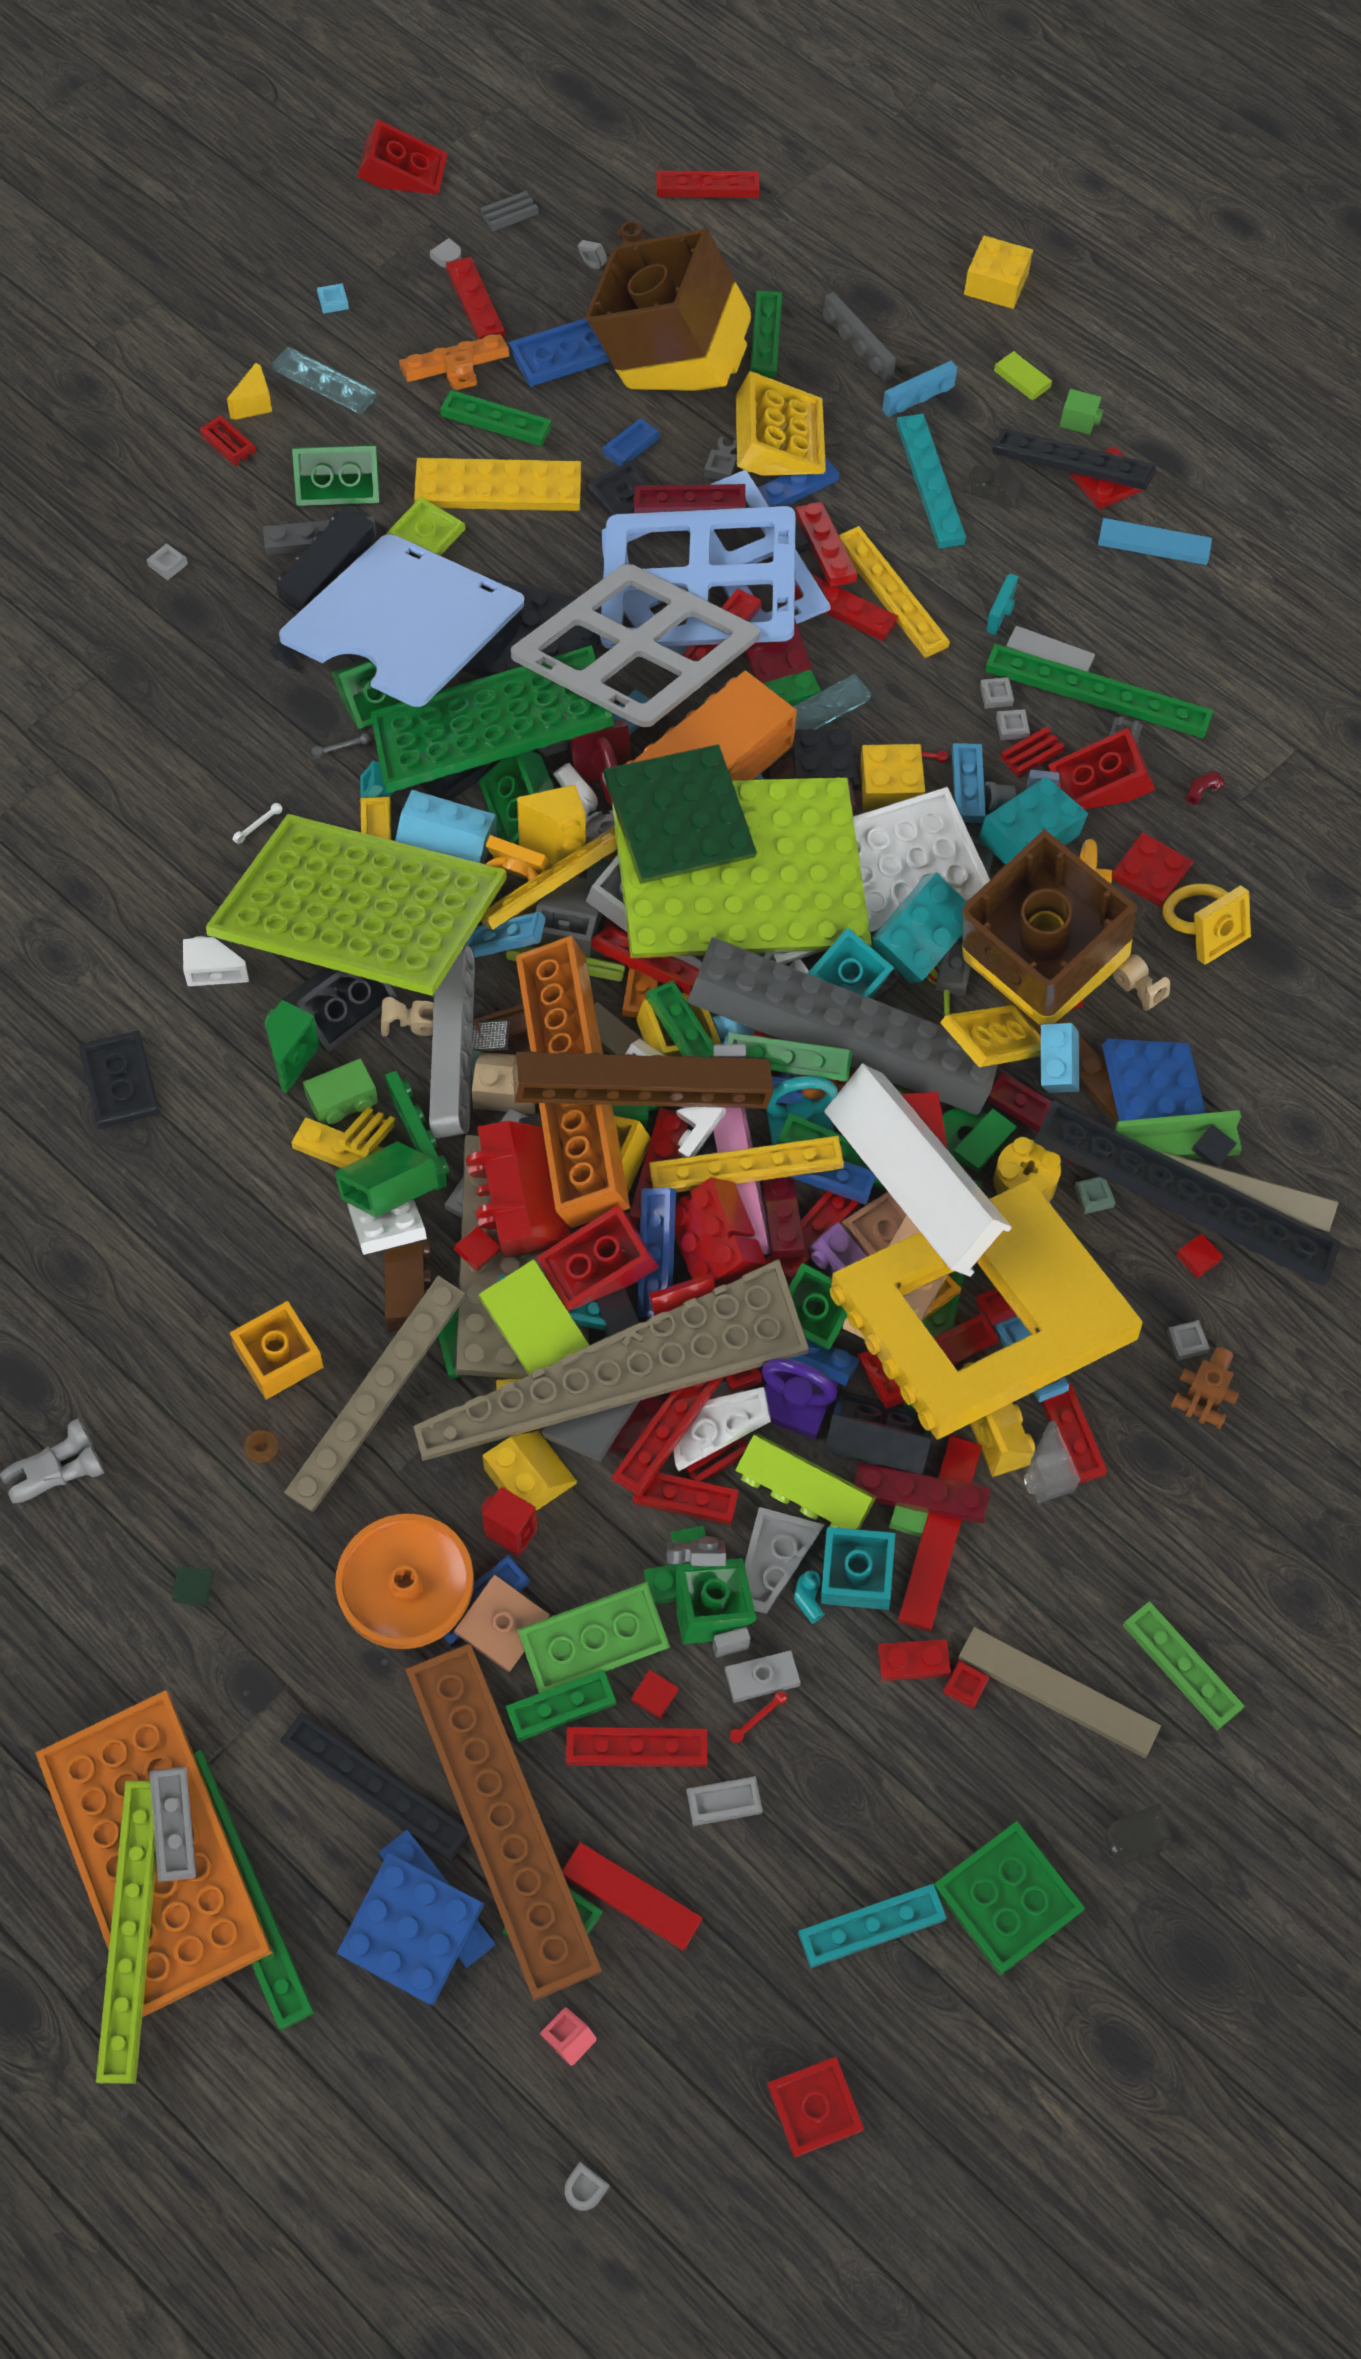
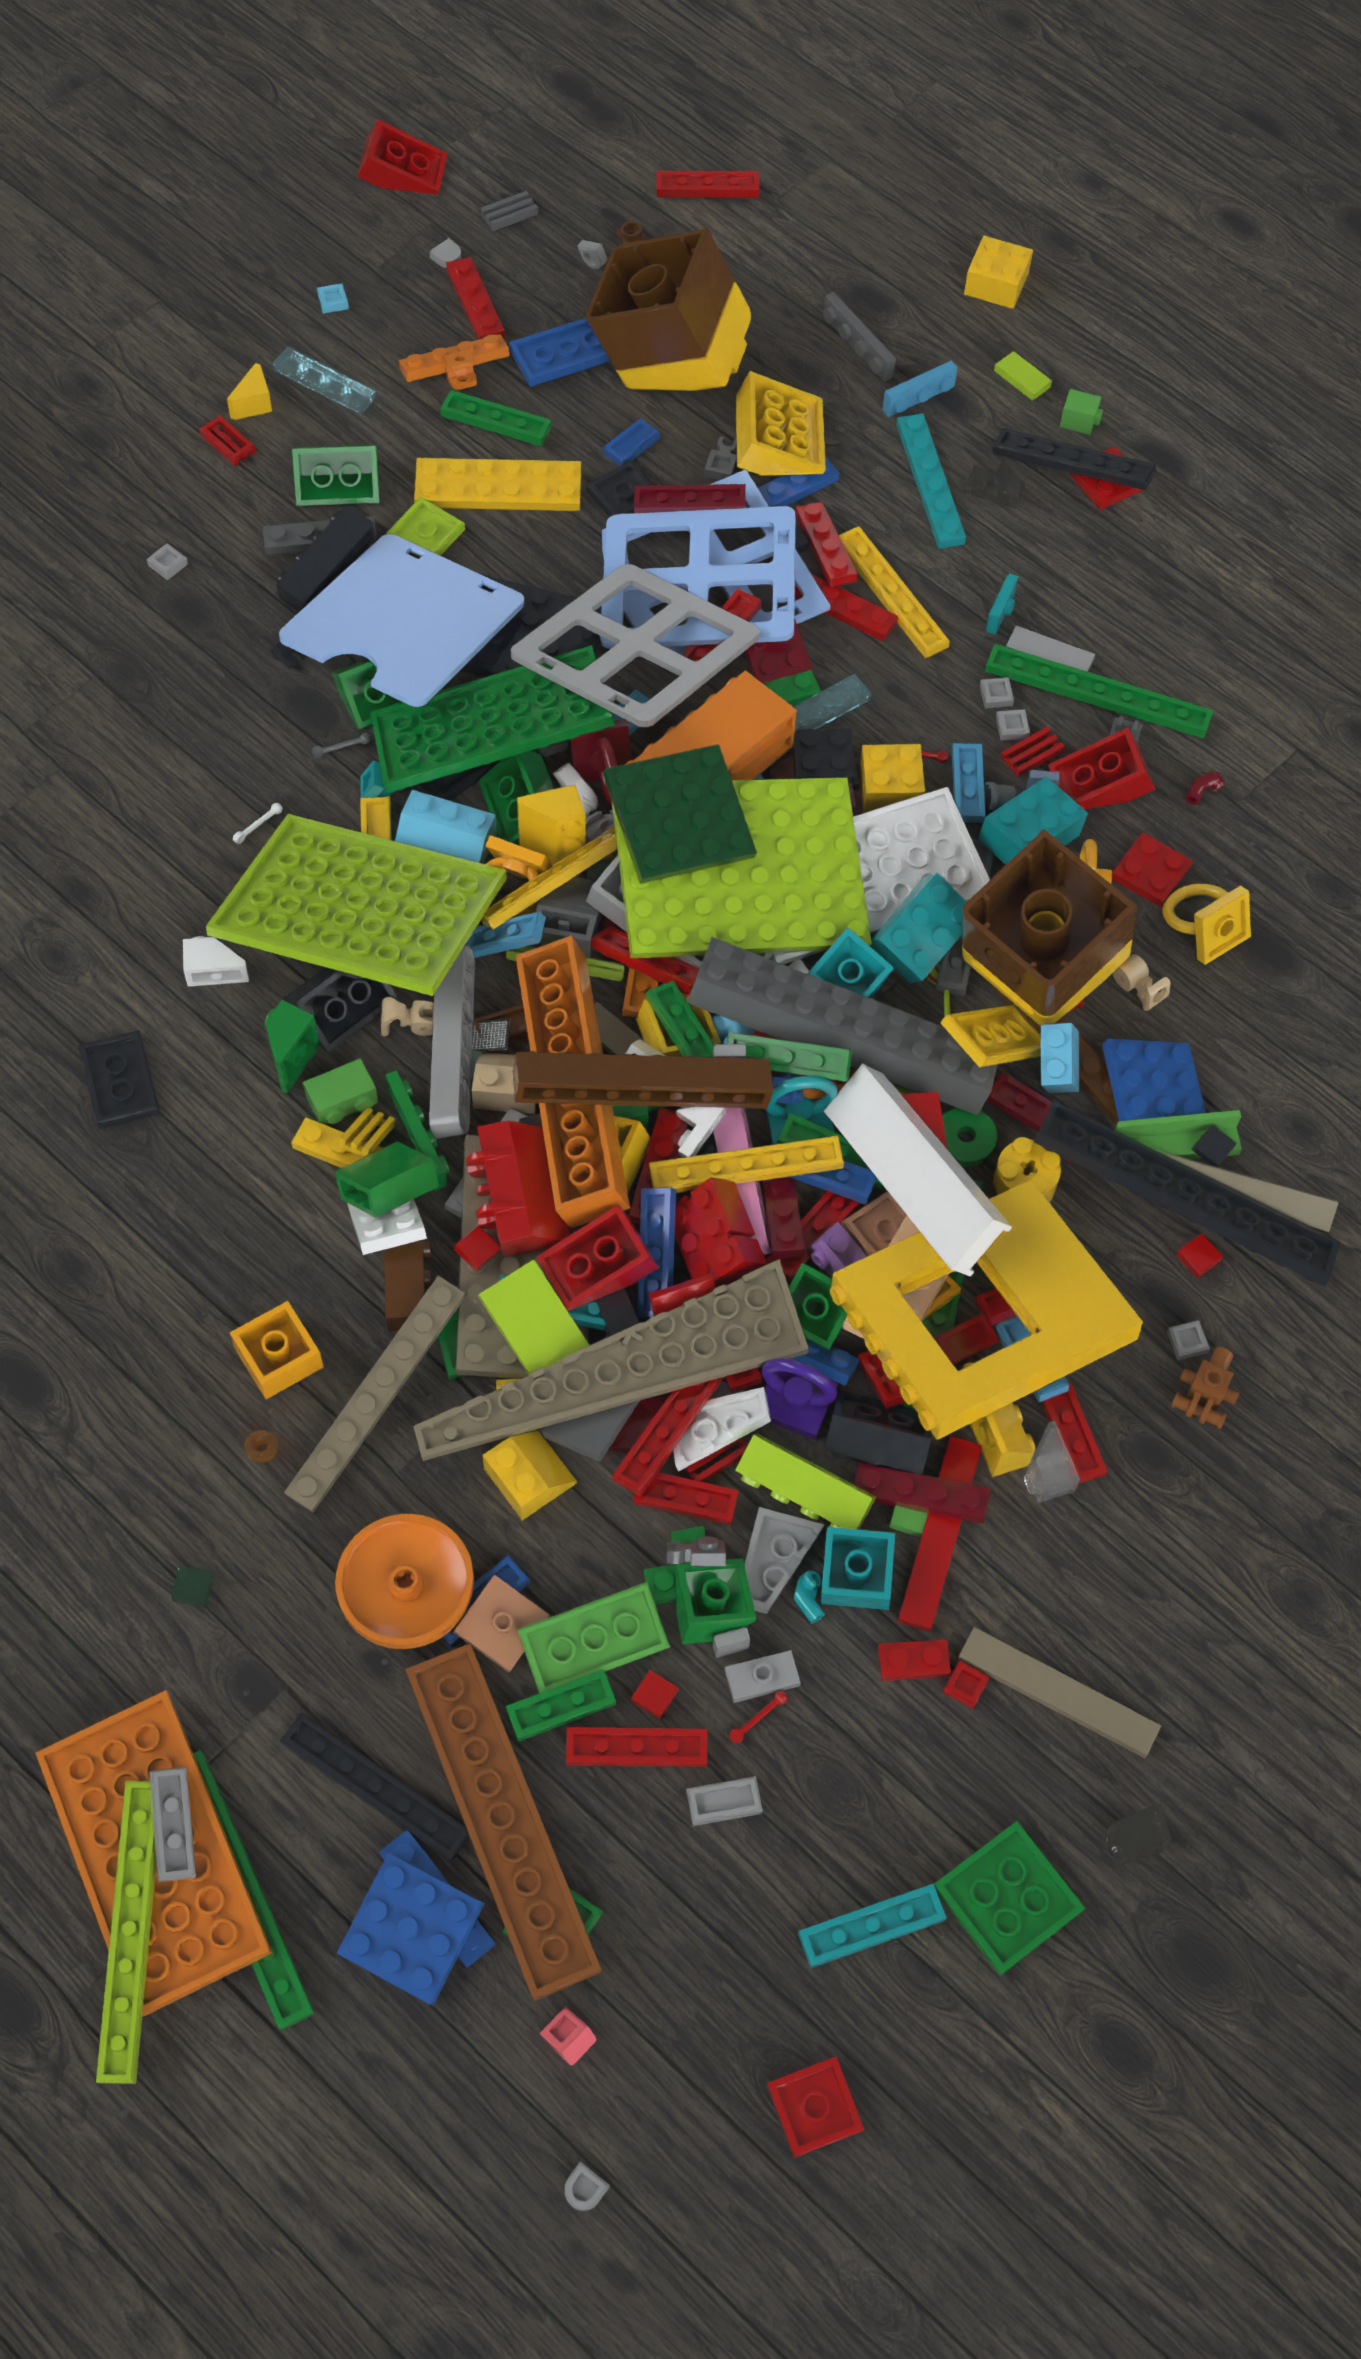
light grey piece [0,1418,105,1504] -> none
red brick [481,1486,537,1557] -> none
red tile [562,1842,703,1952] -> none
green tile [750,290,783,378] -> none
green tile [953,1108,1017,1173] -> none
sand green tile [1074,1176,1116,1214] -> none
dark azure tile [1098,518,1212,565] -> none
bright green plate [1123,1601,1245,1731] -> none

